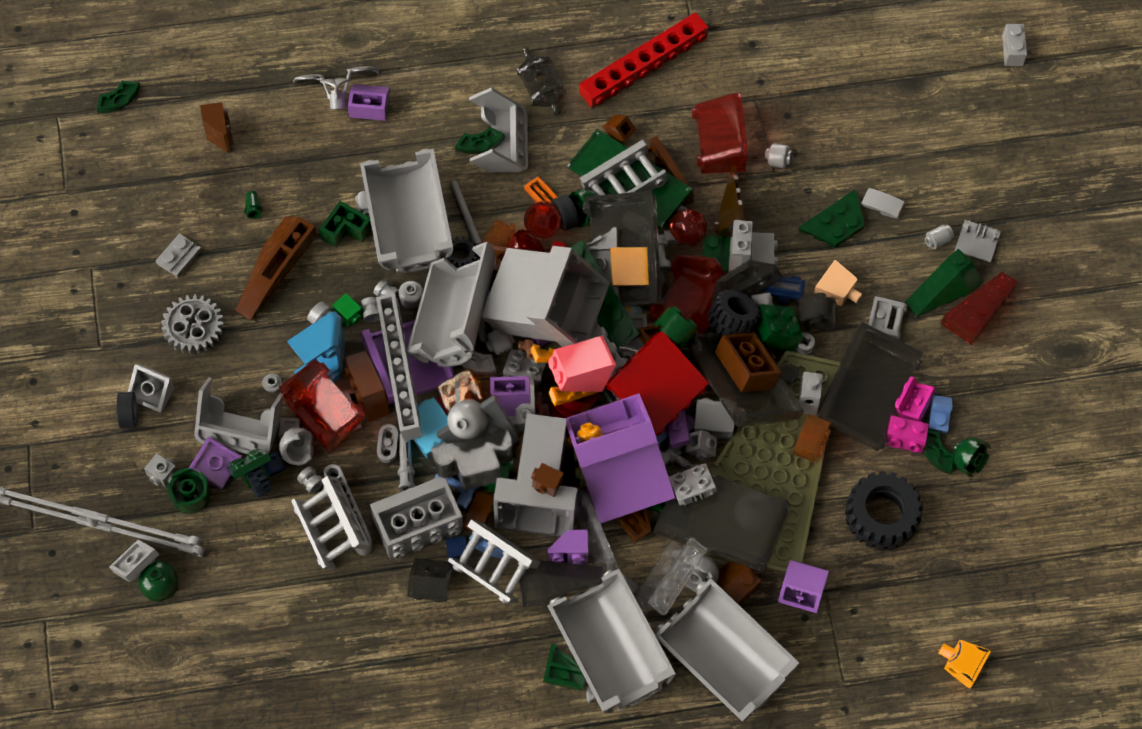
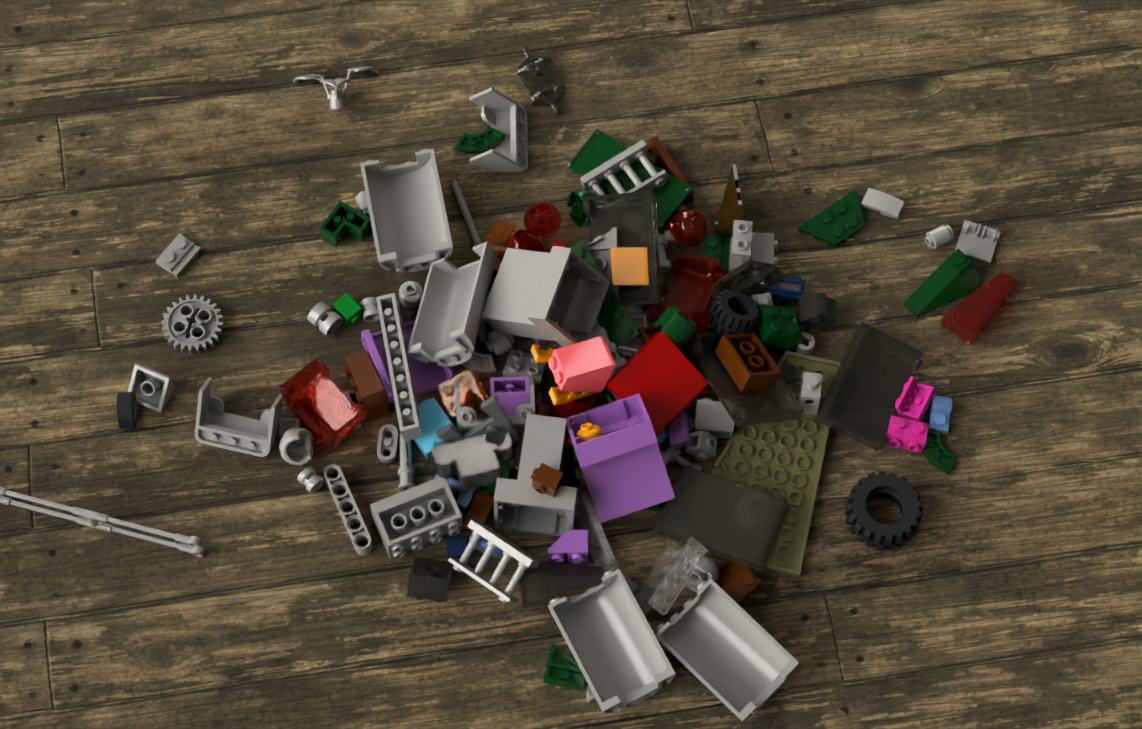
dark green tile [96,80,140,113] -> none
light grey plate [109,540,159,582] -> none
dark green cylinder [138,560,179,602] -> none
light grey brick [144,453,177,488] -> none
dark green brick [168,468,210,514] -> none
medium lavender plate [189,436,242,490] -> none
reddish brown slope [200,102,234,153] -> none
dark green plate [227,448,272,499] -> none
reddish brown wedge [235,216,317,321] -> none
dark green cone [244,191,263,219] -> none
light grey plate [262,374,282,393] -> none
dark blue tile [263,451,285,477] -> none
dark azure windscreen [287,311,345,395] -> none
light grey fence [292,476,369,570] -> none
medium lavender slope [348,84,390,121] -> none
light grey wheel [373,279,399,298] -> none
black tyre [446,236,479,268] -> none
light grey cylinder [447,399,488,440] -> none
nougat arm [518,339,535,359] -> none
orange tile [524,176,558,214] -> none
black tyre [551,195,579,231] -> none
red brick [579,12,709,108] -> none
reddish brown brick [603,115,636,142] -> none
reddish brown wing [615,508,651,544] -> none
light grey hinge [669,463,717,506] -> none
clear red windscreen [692,93,748,174] -> none
light grey head [765,143,793,169] -> none
medium lavender slope [778,560,829,613] -> none
clear orange brick [793,414,831,462] -> none
light nougat torso [814,260,862,306] -> none
light grey plate [866,296,907,341] -> none
light orange torso [938,640,991,689] -> none
dark green cylinder [953,437,991,477] -> none
light grey brick [1002,24,1027,66] -> none

